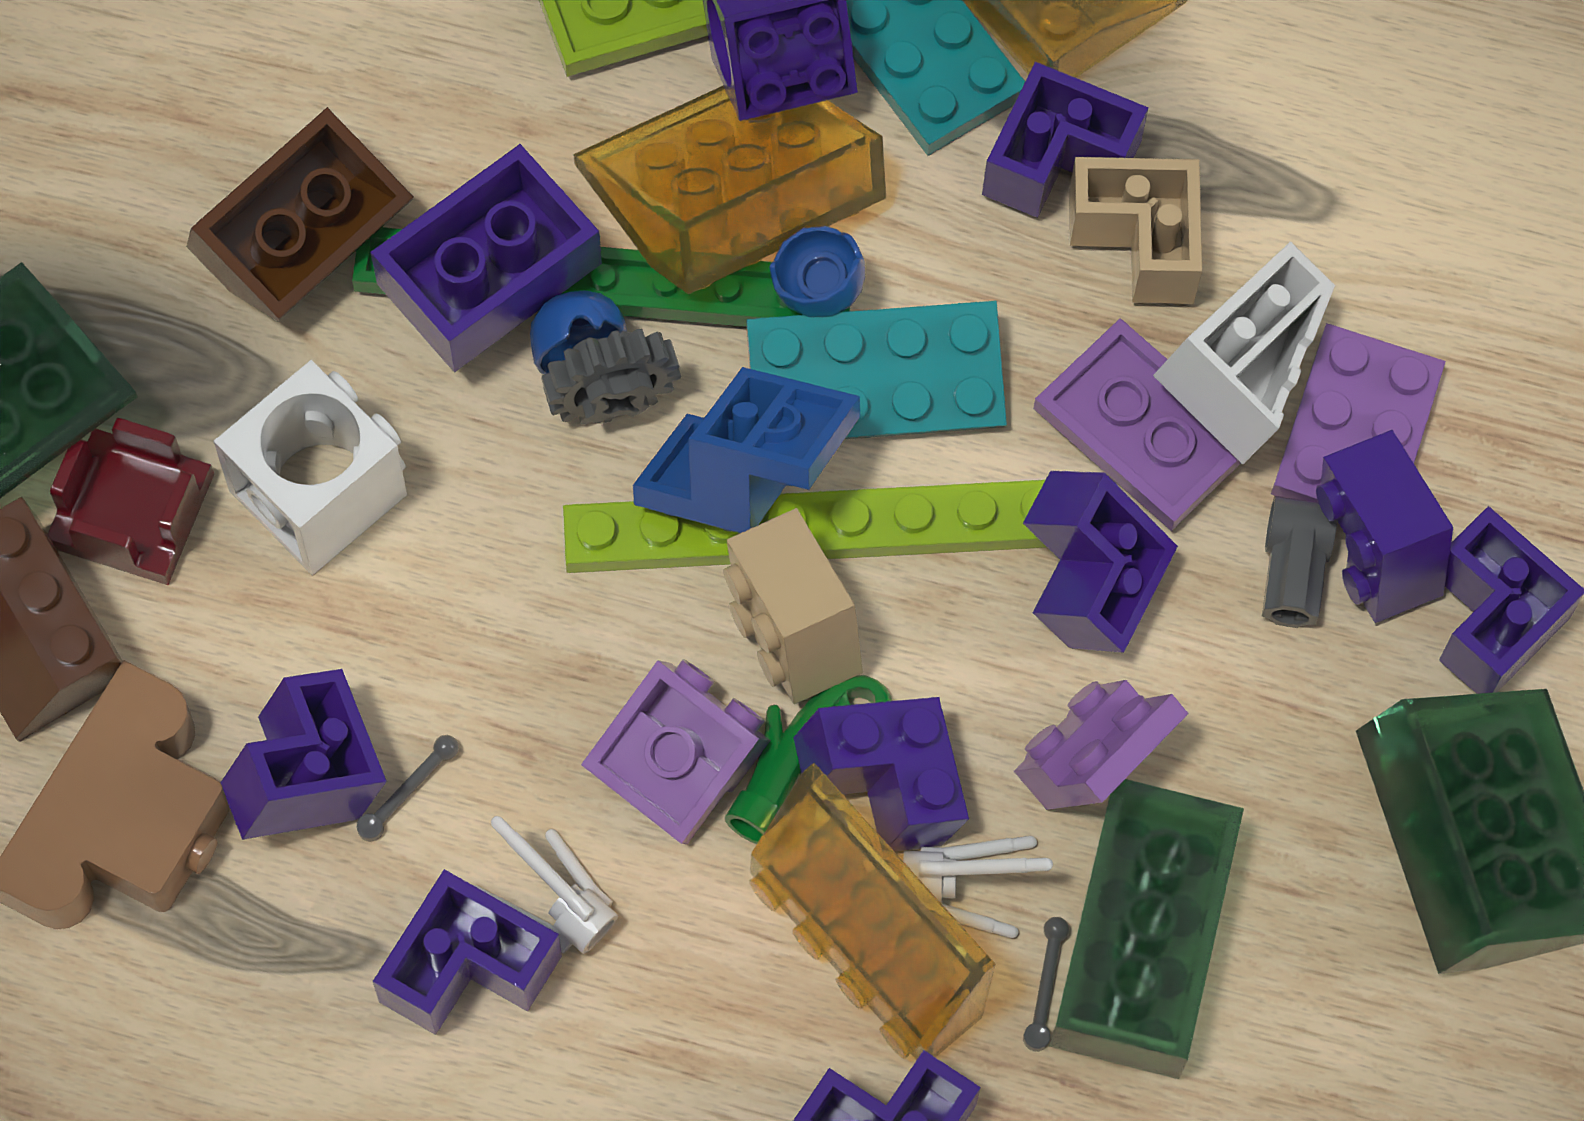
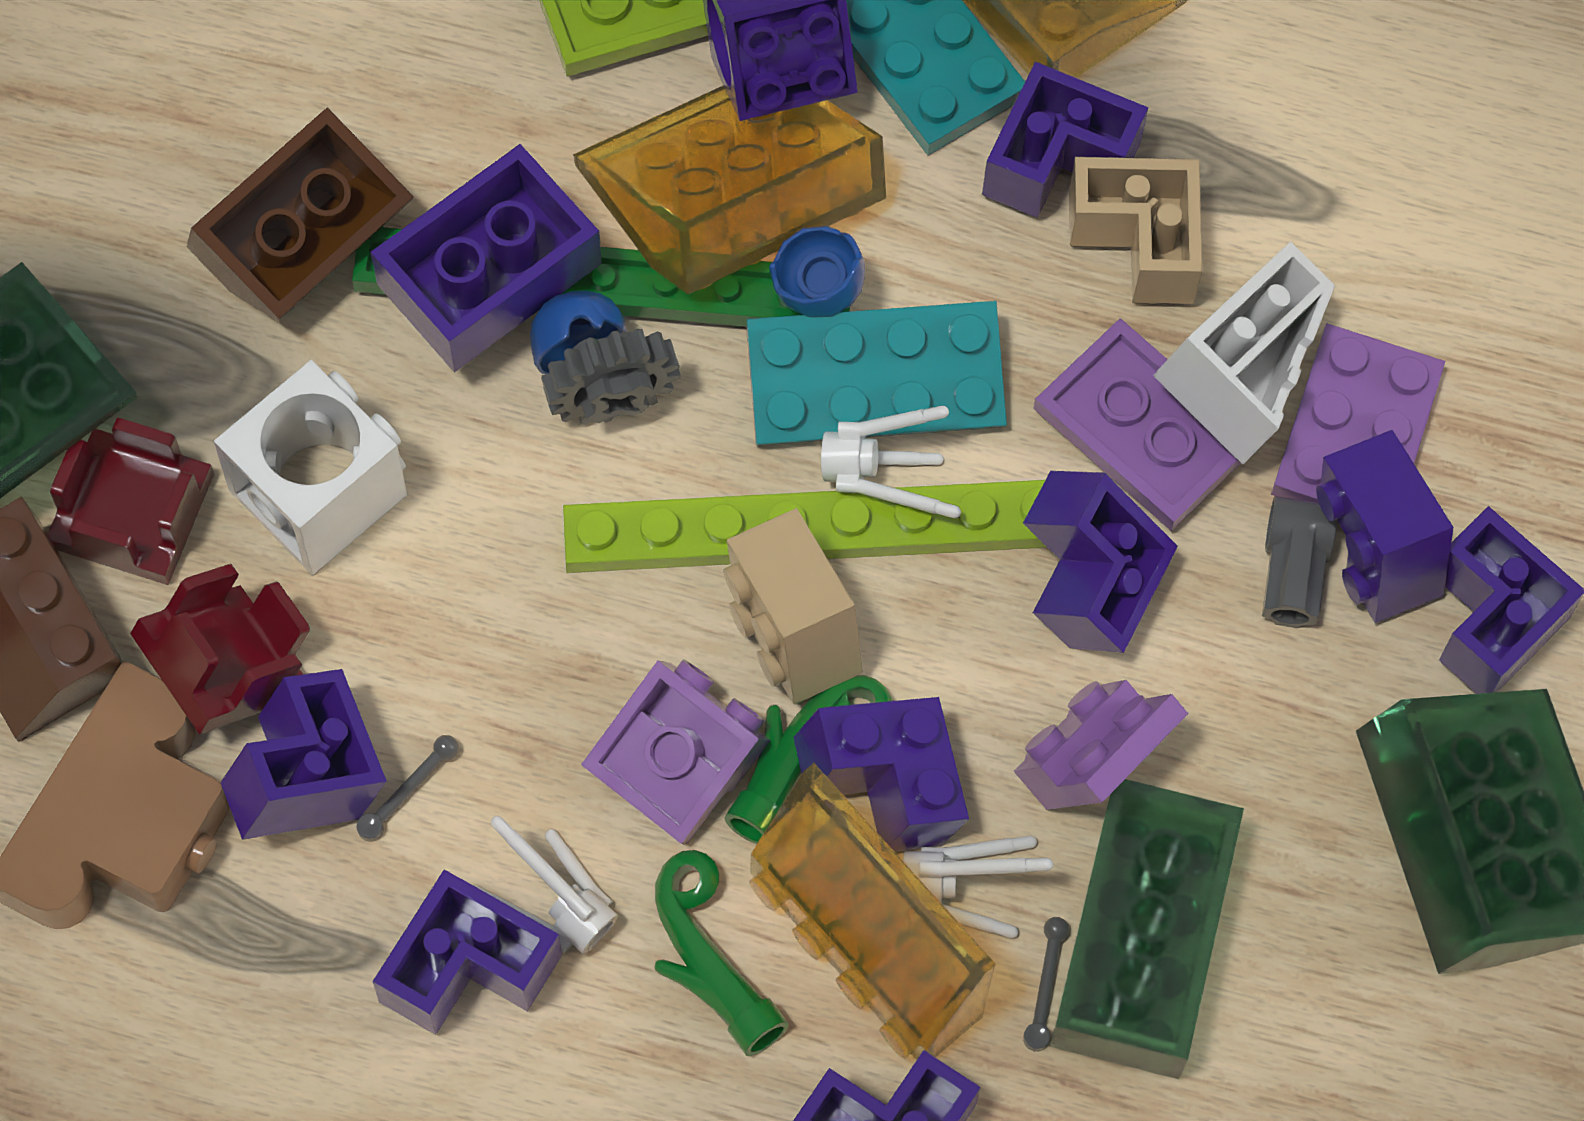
blue bracket [633,367,860,533] -> none
none -> dark red panel [130,564,310,735]
none -> green plant [654,850,789,1056]
none -> white plant [821,406,961,518]

